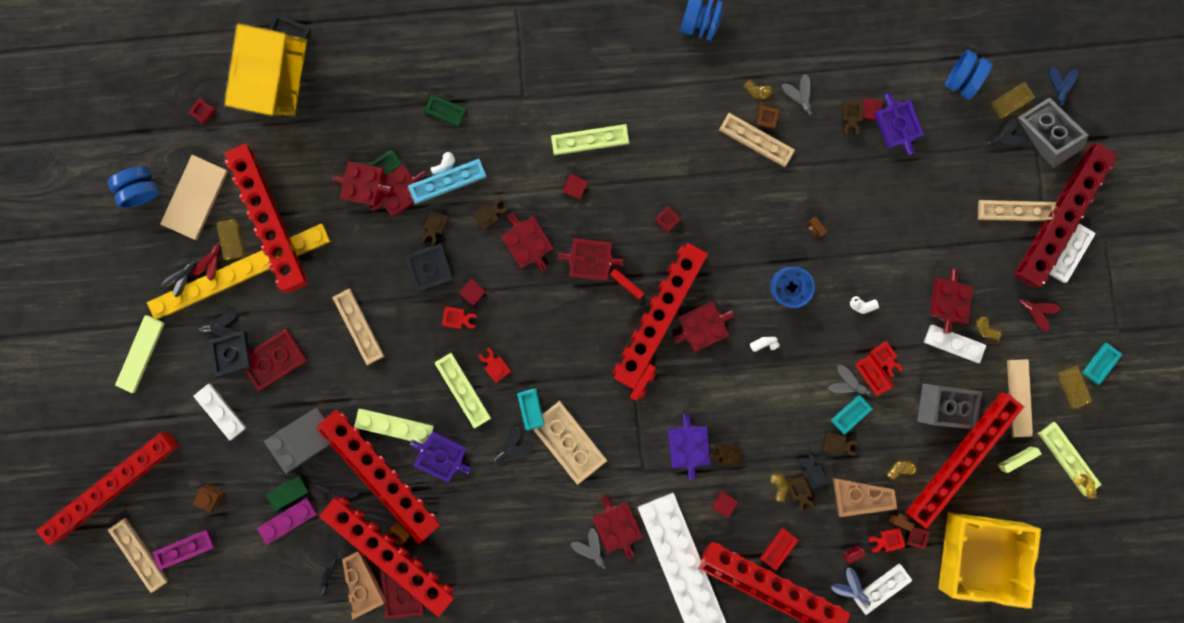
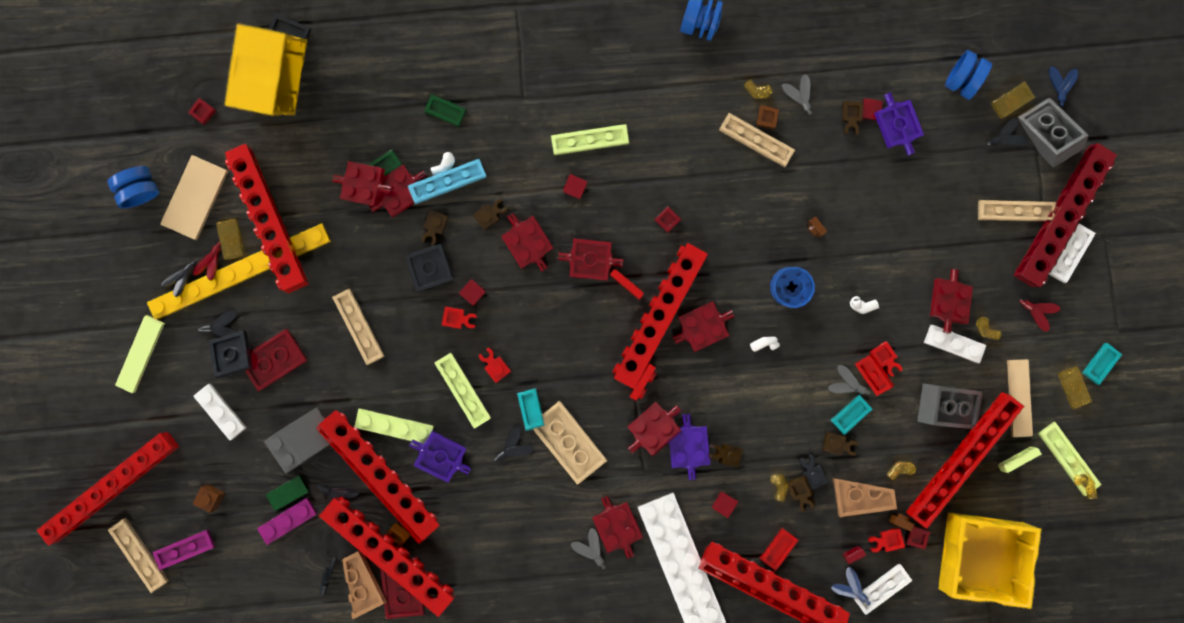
none -> dark red plate [628,402,682,456]

